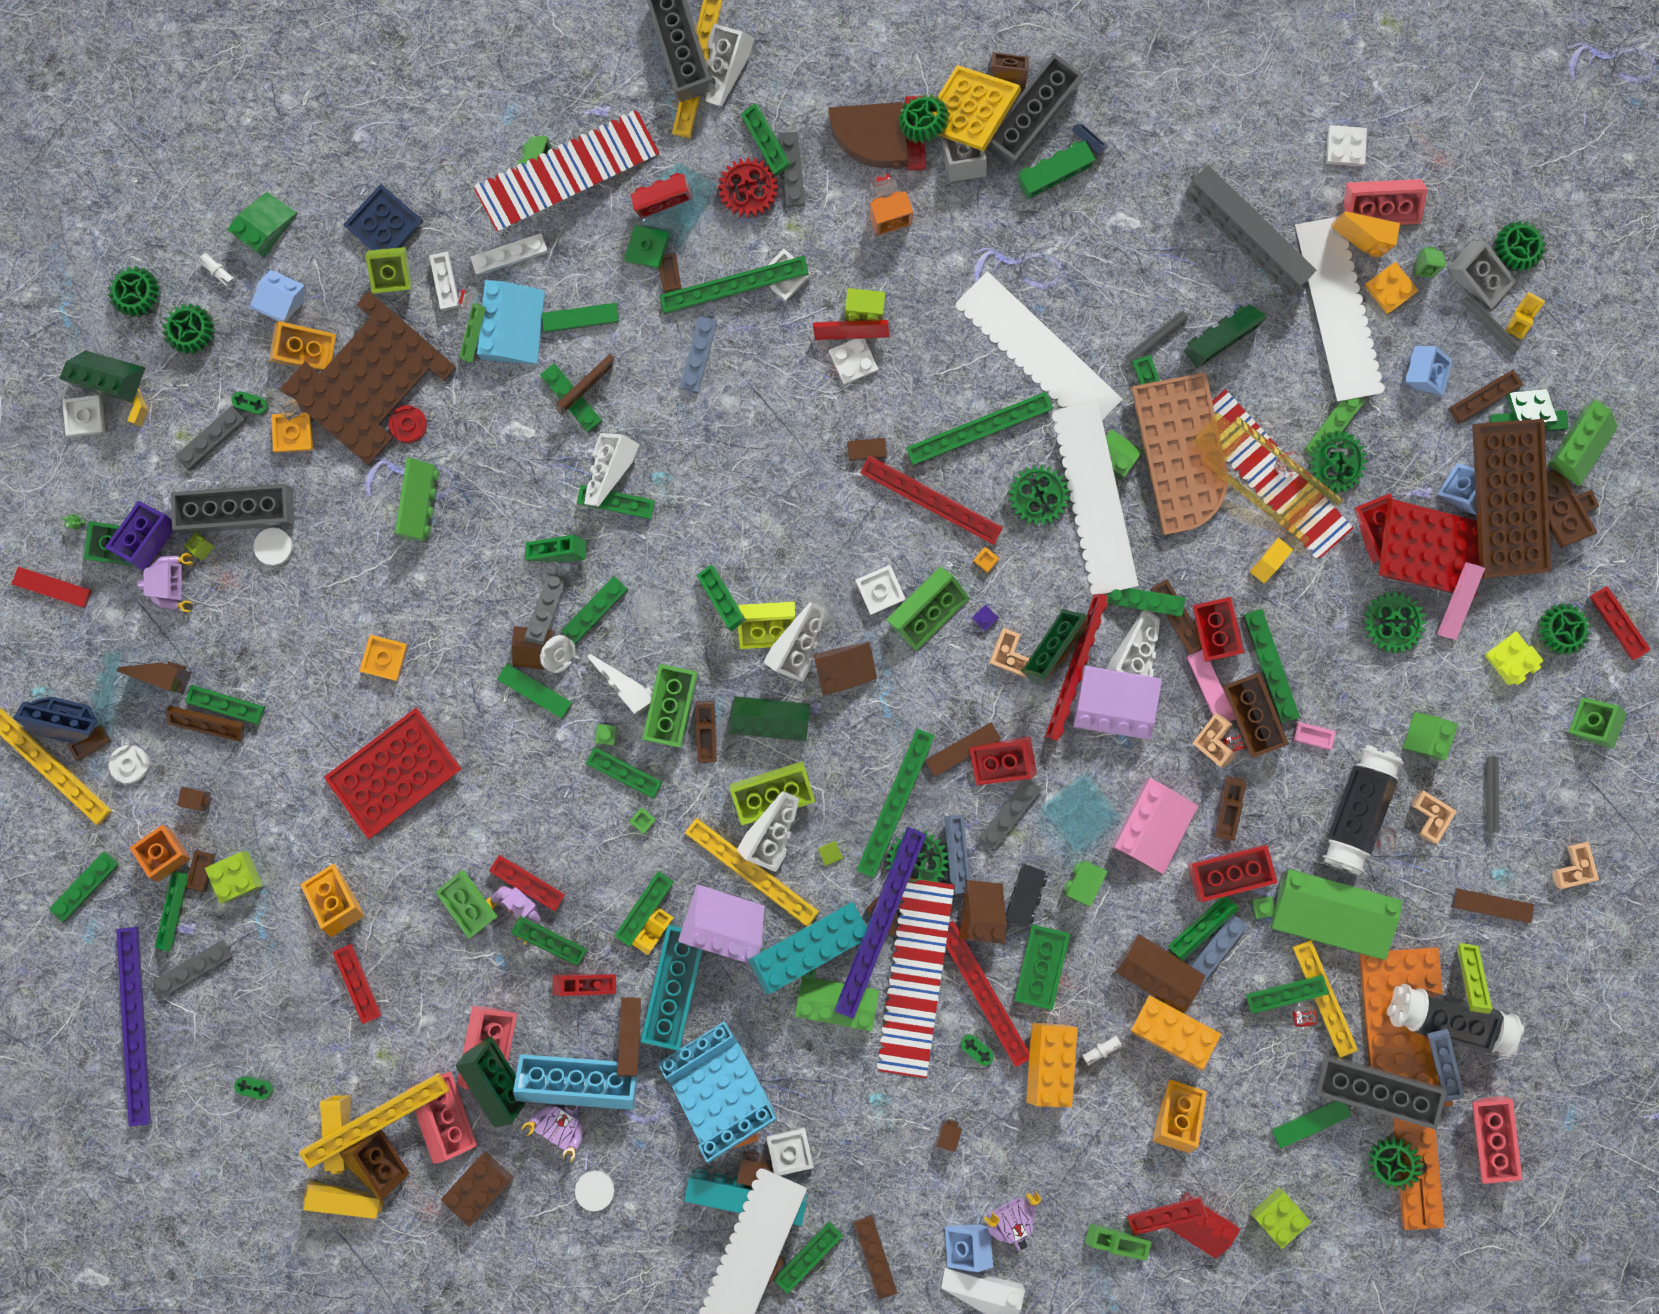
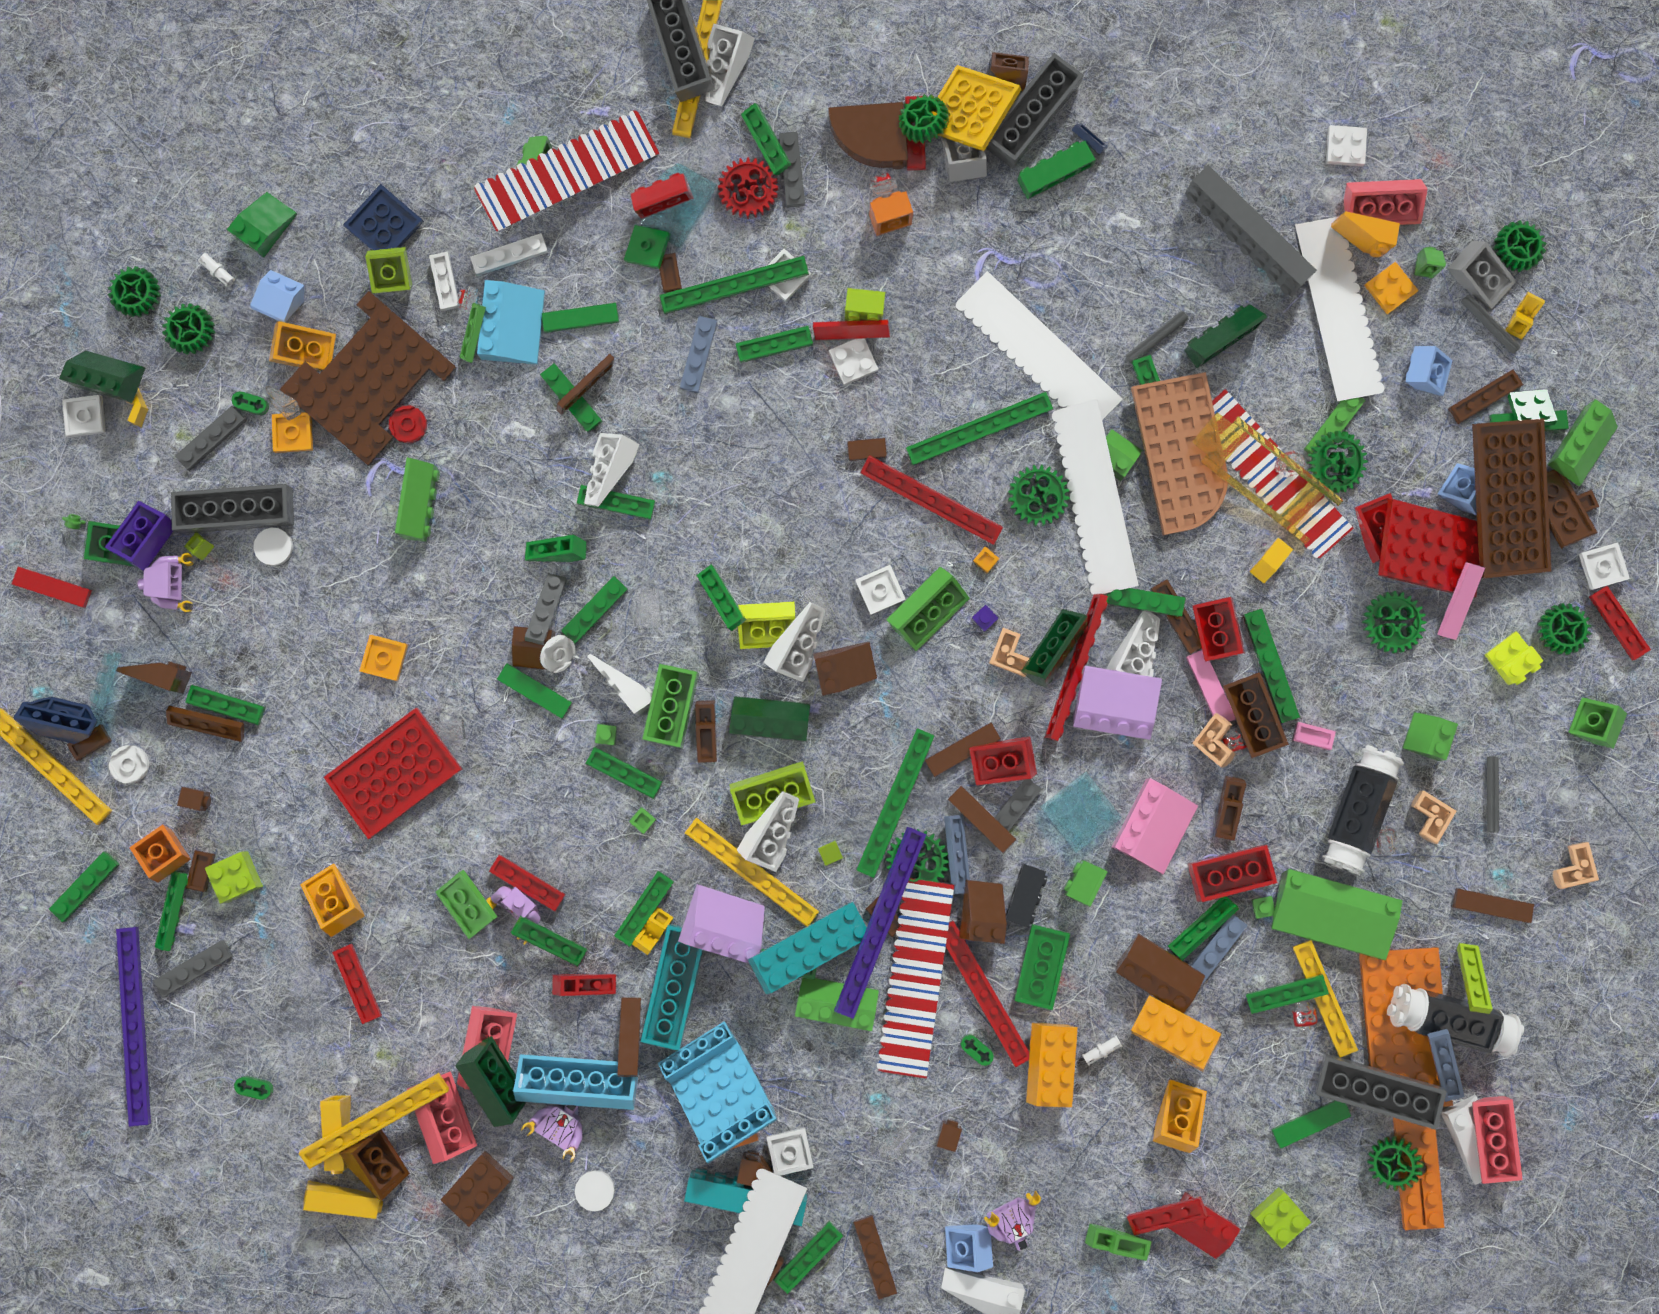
none -> green plate [735,325,813,363]
none -> reddish brown tile [948,786,1017,854]
none -> white wedge [1441,1095,1481,1185]
none -> white plate [1579,543,1630,590]

